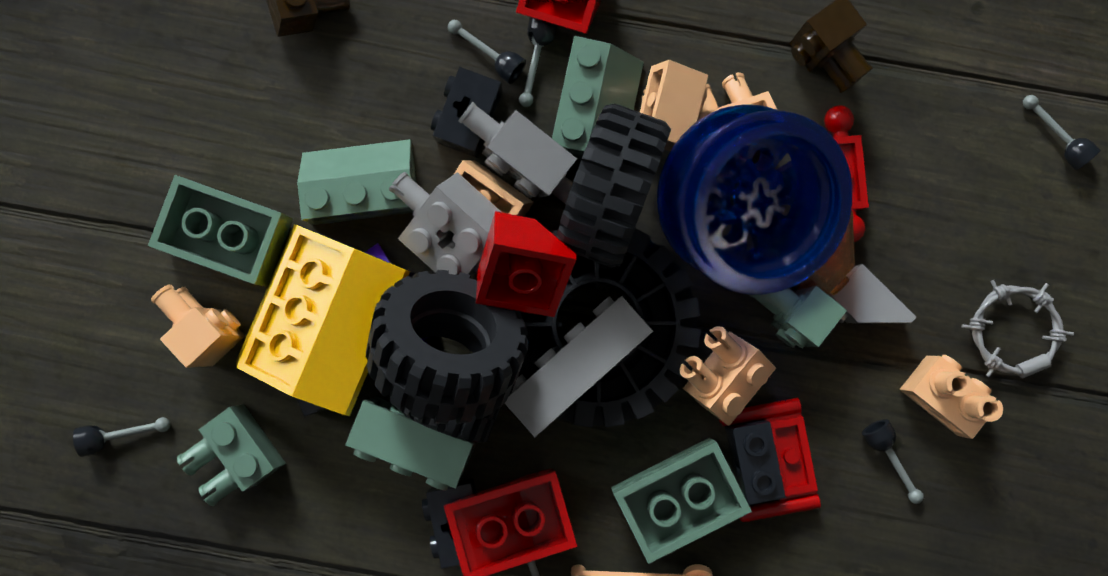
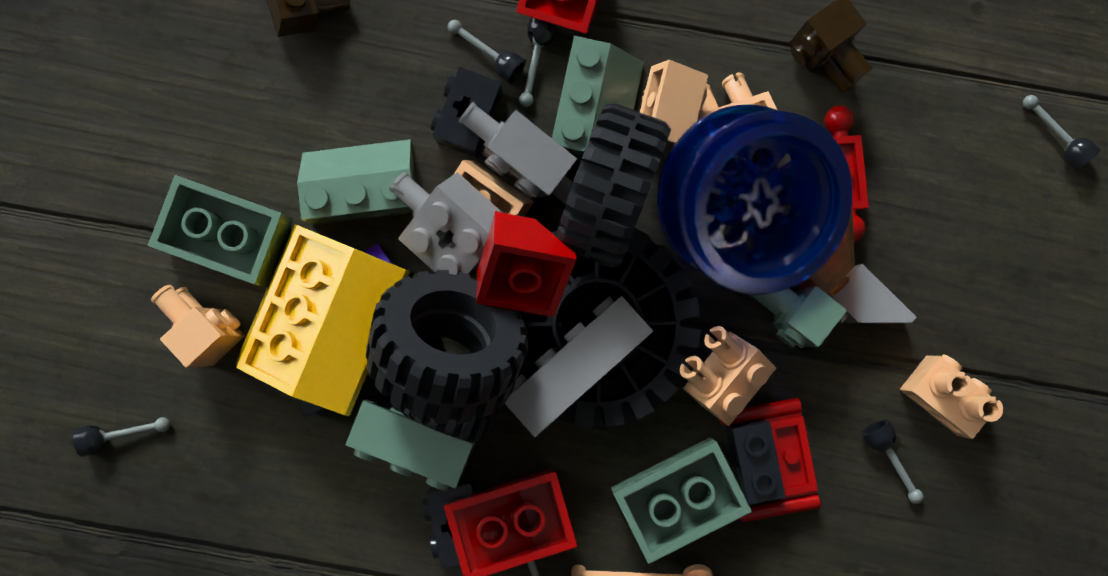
sand green brick [177,404,286,506] -> none
light grey piece [961,280,1074,378] -> none

